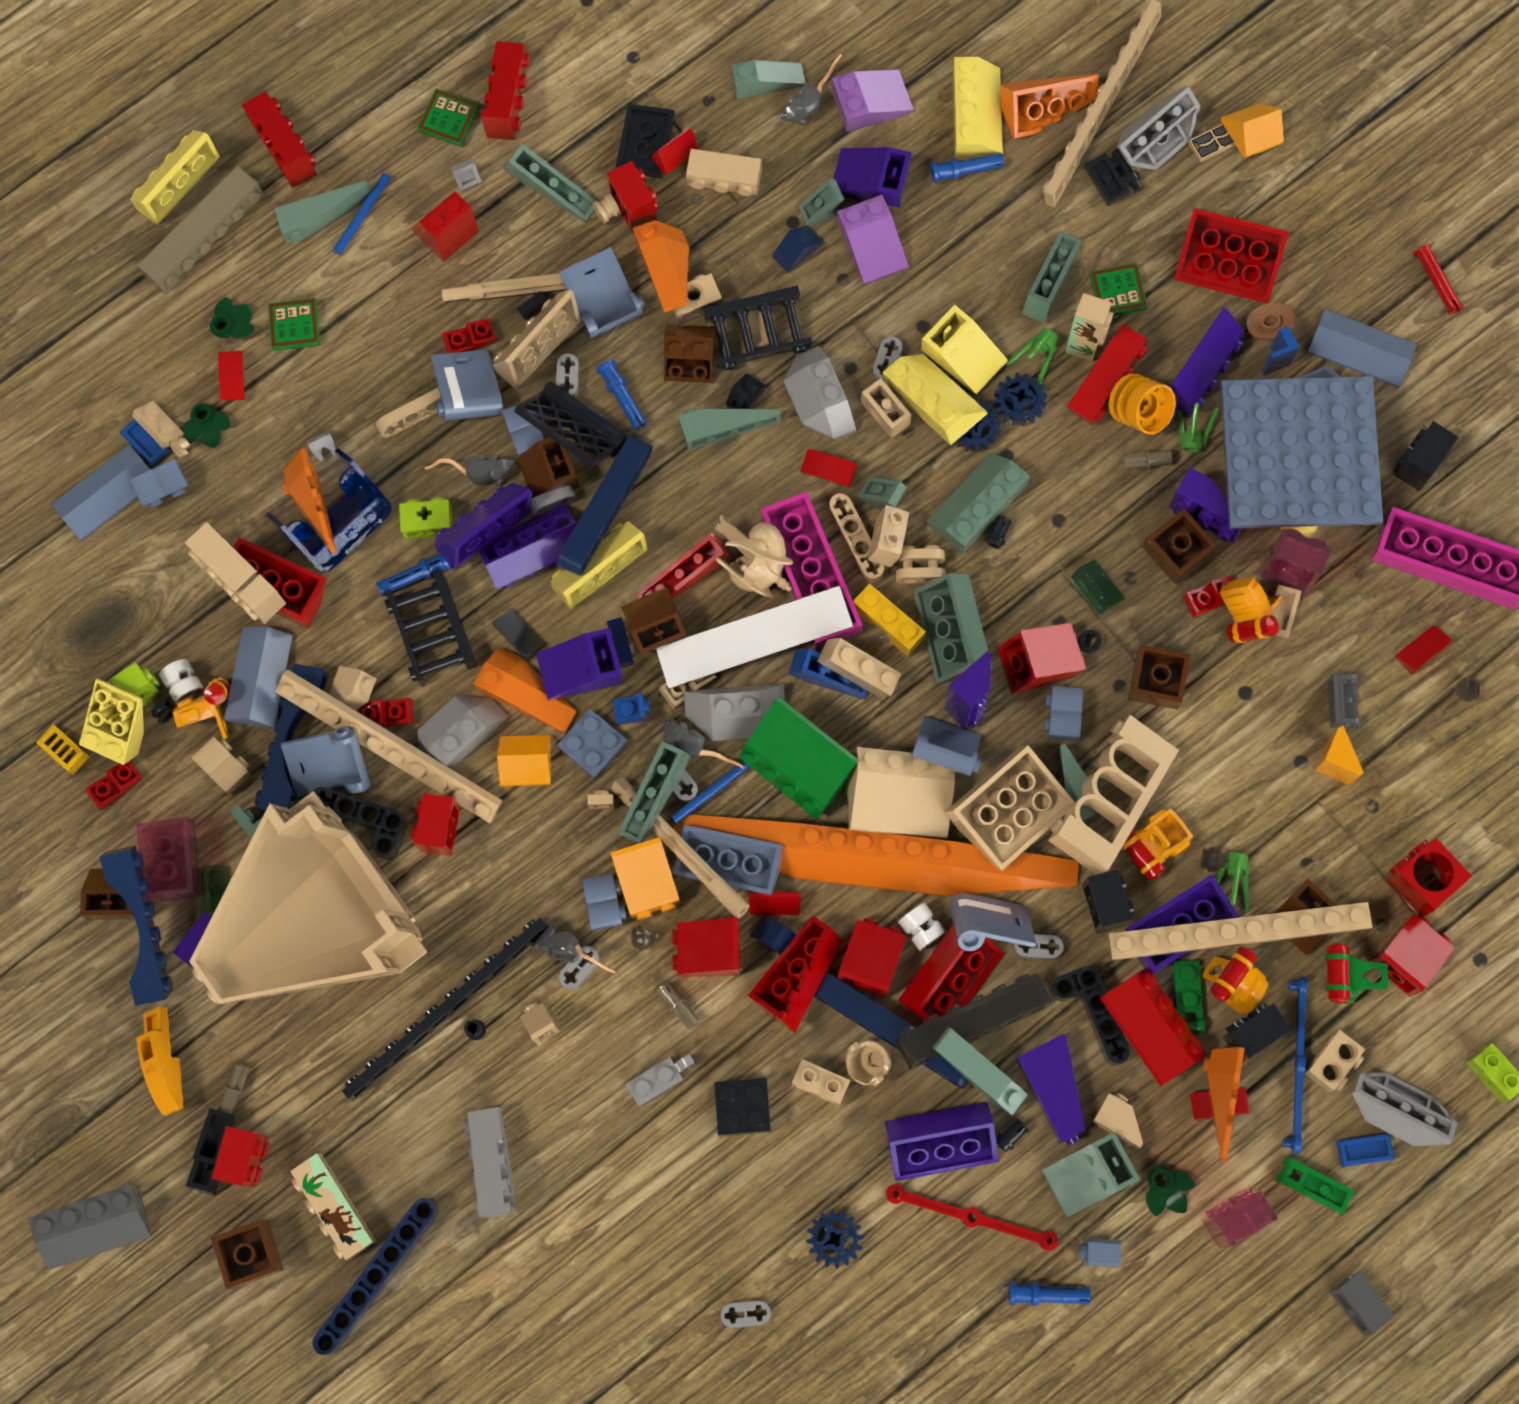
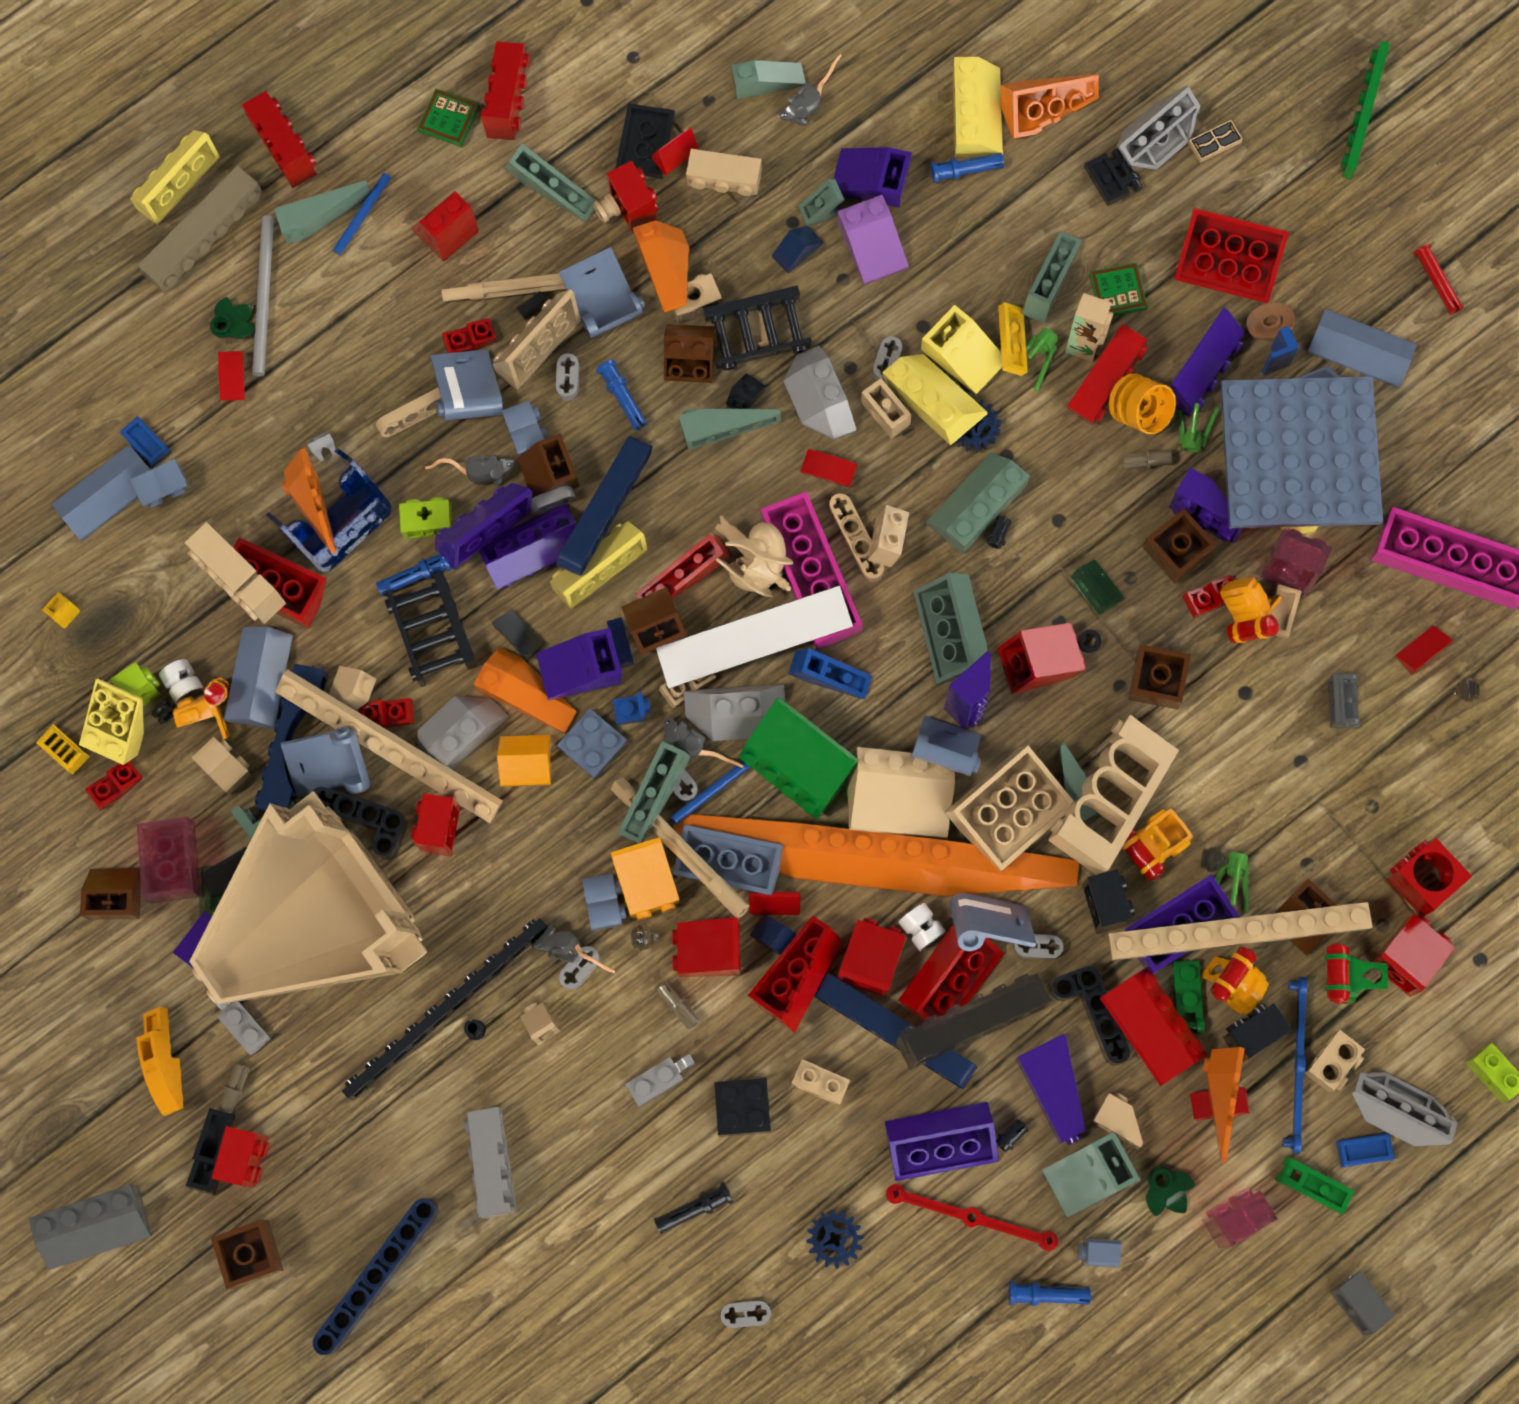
dark blue arch [99,845,173,1006] -> none
tan plate [132,401,190,458] -> none
dark green plate [183,403,231,448] -> none
tile [268,298,321,351] -> none
brick [290,1153,377,1261] -> none
light grey tile [450,158,482,191] -> none
black fence [514,381,627,468] -> none
tan plate [587,790,615,809] -> none
tan brick [817,638,901,697] -> none
medium lavender slope [832,69,914,133] -> none
tan cap [846,1040,891,1087] -> none
yellow arch [853,583,926,657] -> none
sand green slope [857,476,906,511] -> none
tan brick [896,545,946,585] -> none
sand green slope [932,1027,1028,1115] -> none
dark blue gear [993,373,1047,427] -> none
tan plate [1043,0,1162,207] -> none
sand blue brick [1044,686,1083,741] -> none
light orange slope [1220,103,1284,158] -> none
light orange slope [1315,726,1364,785] -> none
black brick [1395,421,1459,492] -> none
none -> yellow slope [42,592,80,628]
none -> black slope [203,847,247,895]
none -> light grey plate [215,1001,271,1055]
none -> light grey piece [252,216,274,377]
none -> black pin [654,1181,734,1234]
none -> yellow plate [998,302,1028,376]
none -> green plate [1340,41,1390,180]

